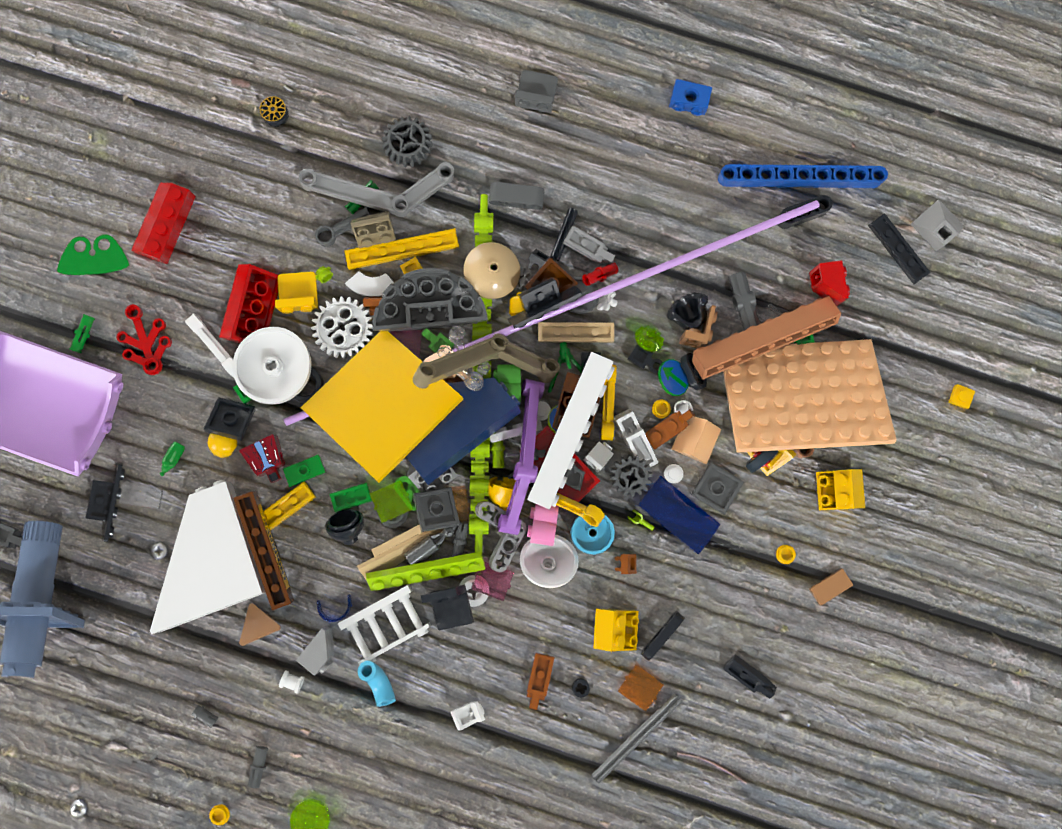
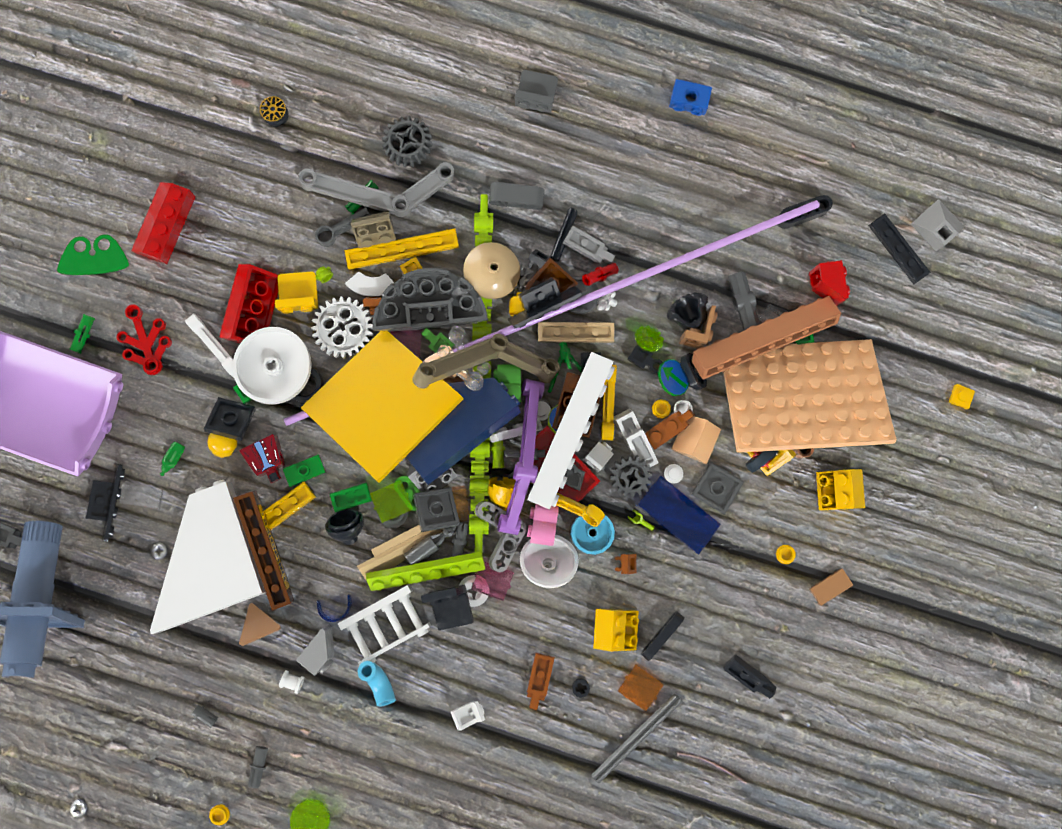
blue beam [718,164,888,188] -> none

